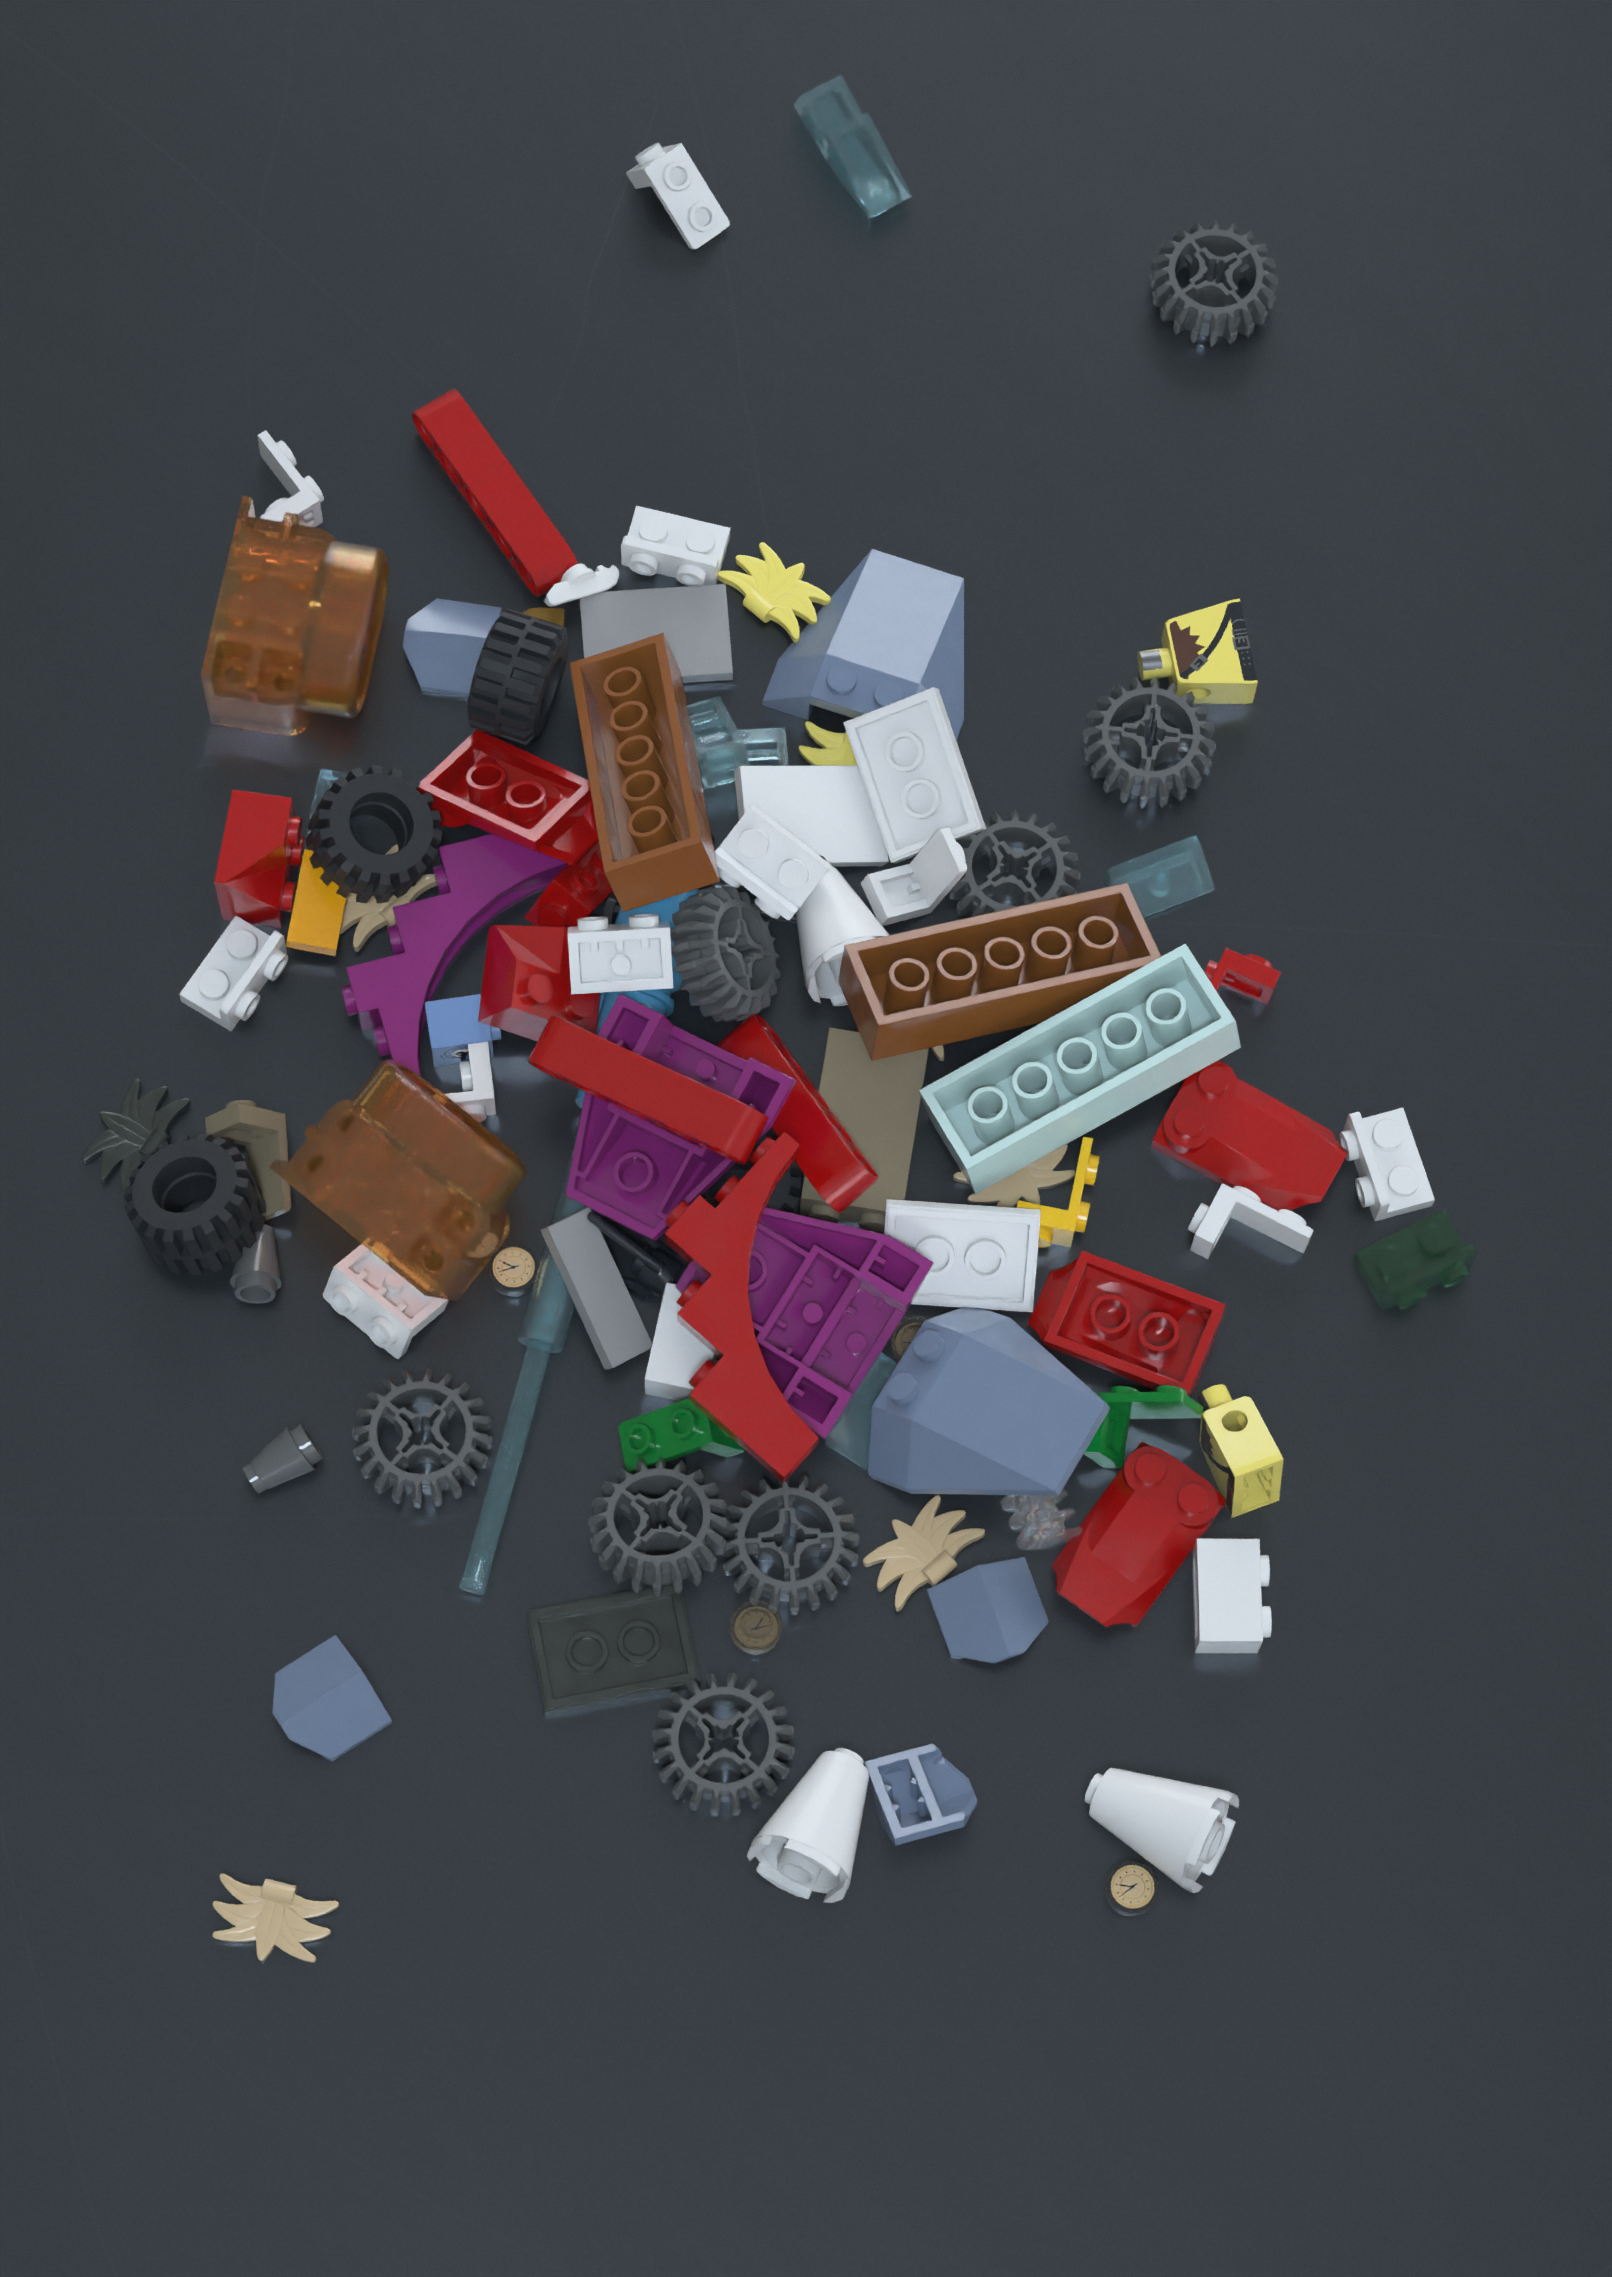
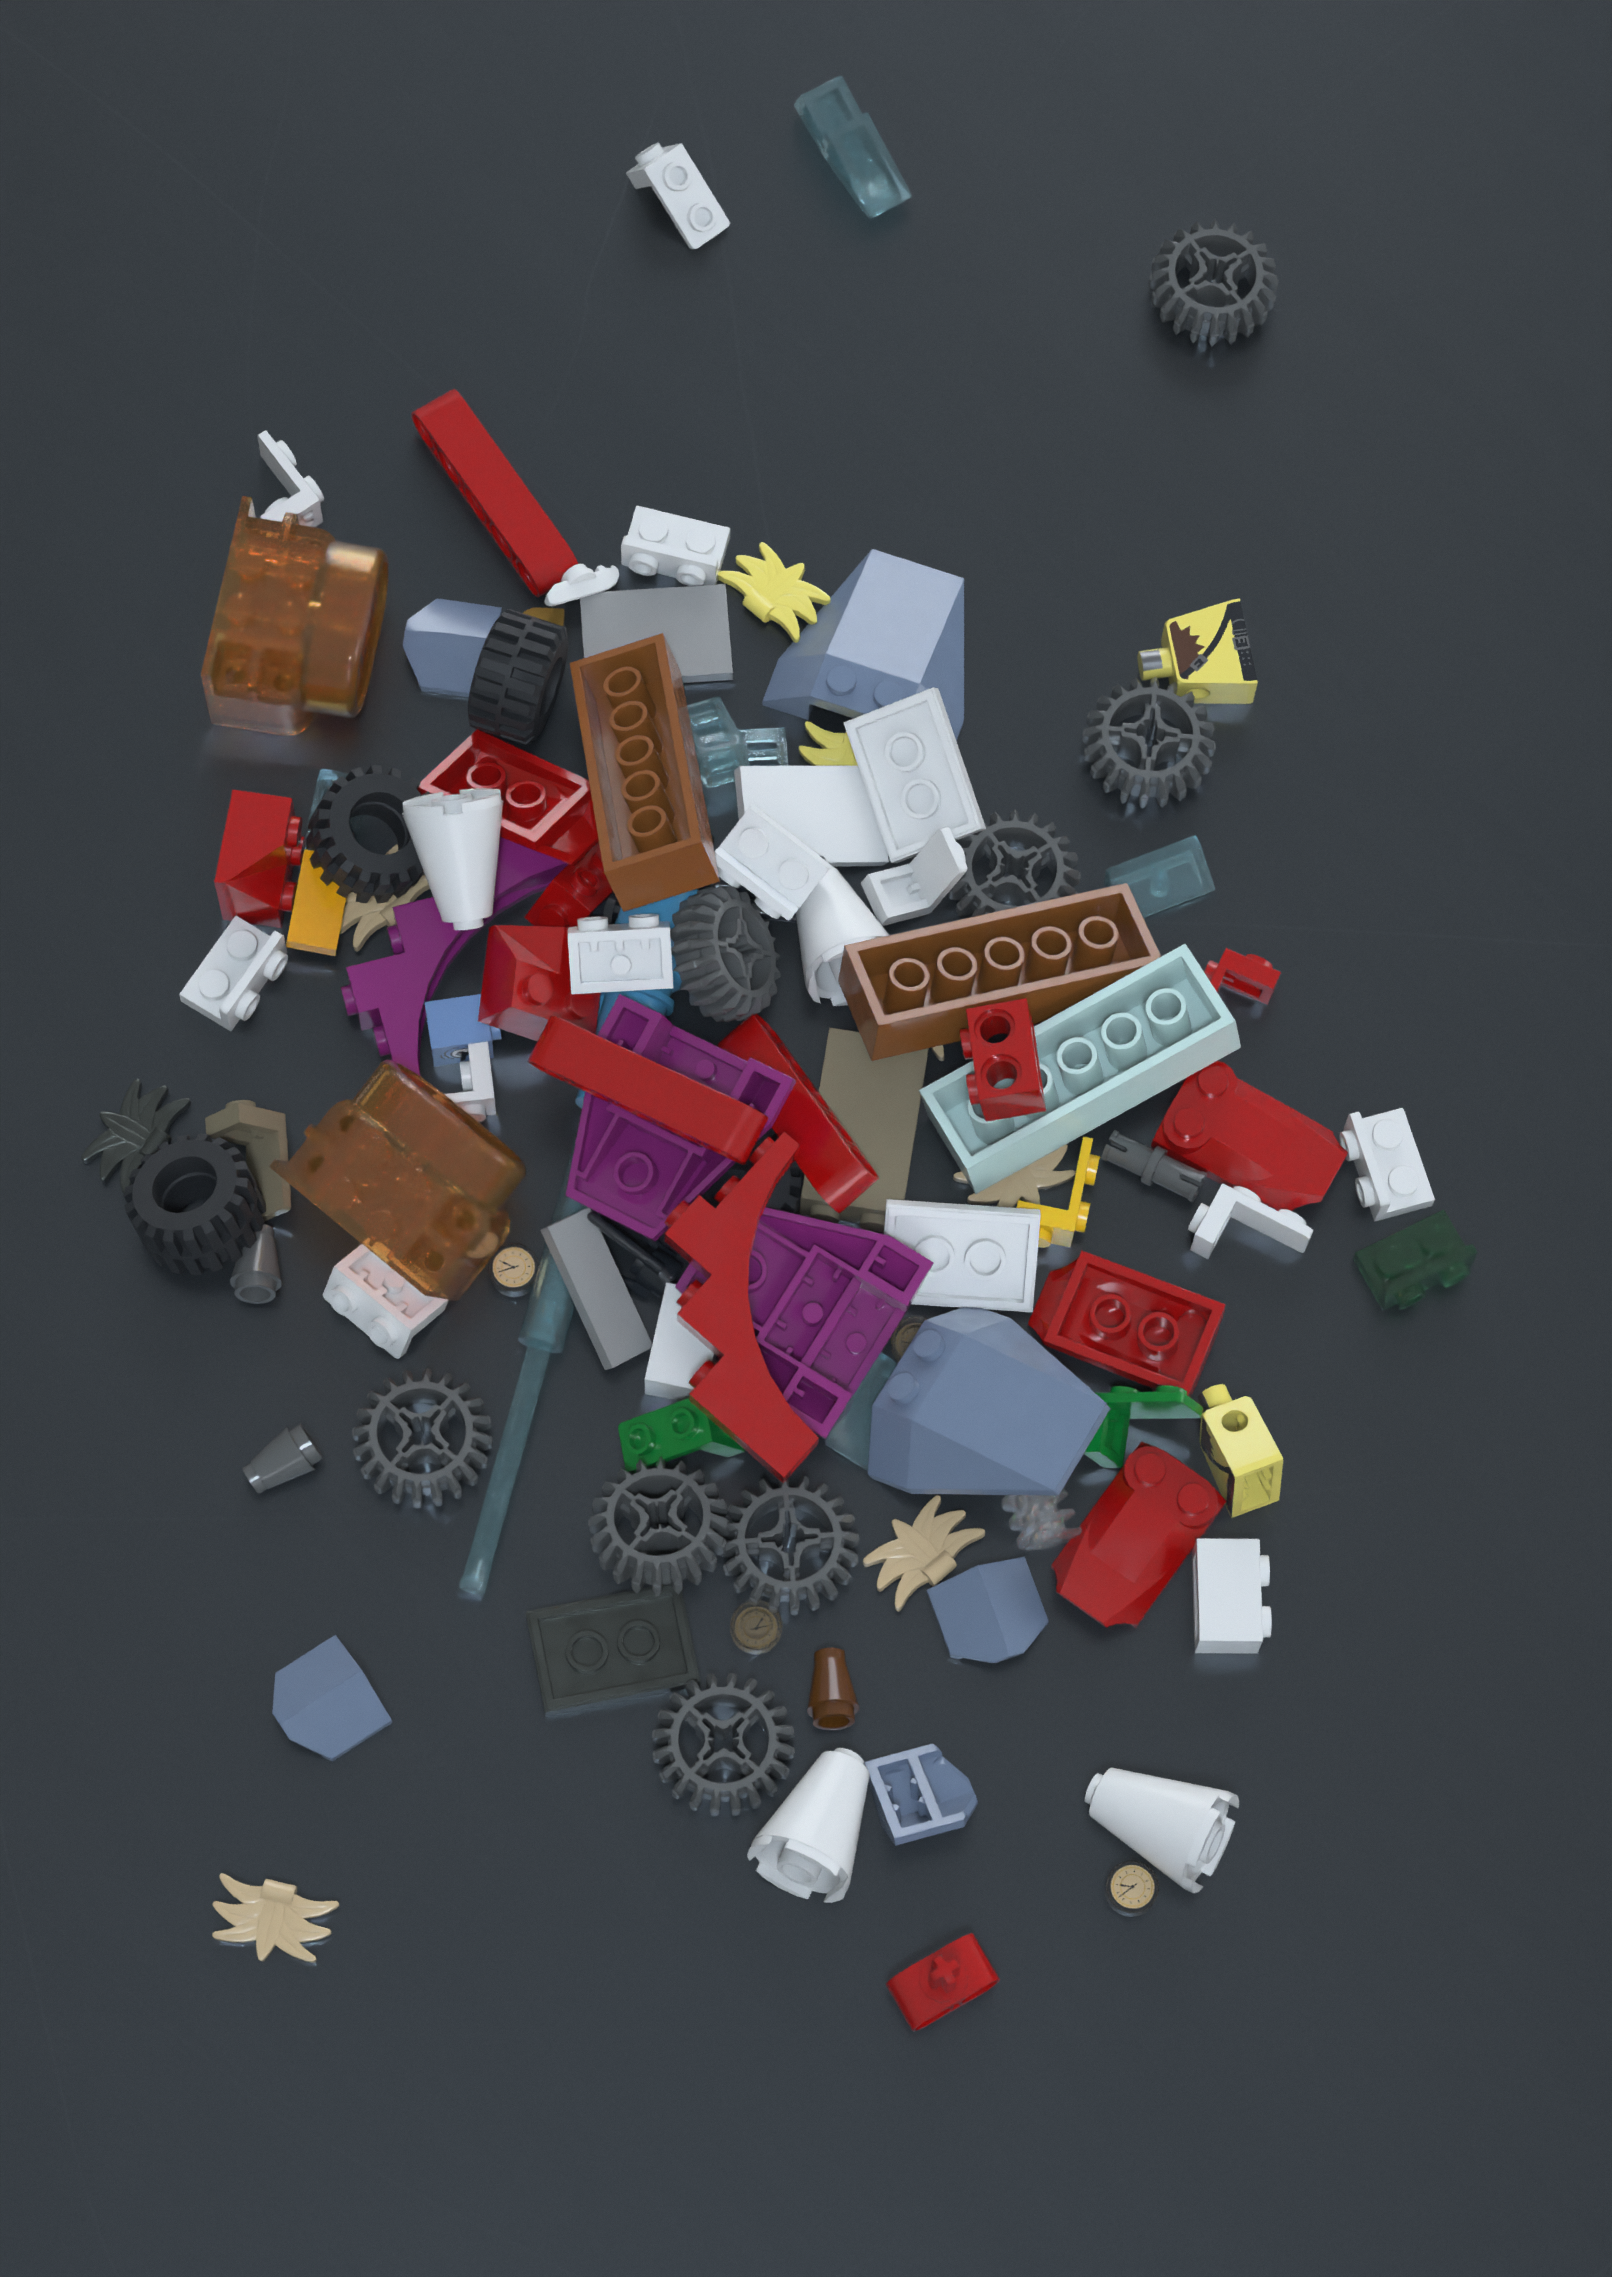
none -> white cone [402,788,503,930]
none -> reddish brown cone [807,1648,860,1730]
none -> red beam [885,1933,1000,2032]
none -> red brick [960,998,1046,1122]
none -> dark grey pin [1101,1130,1207,1202]

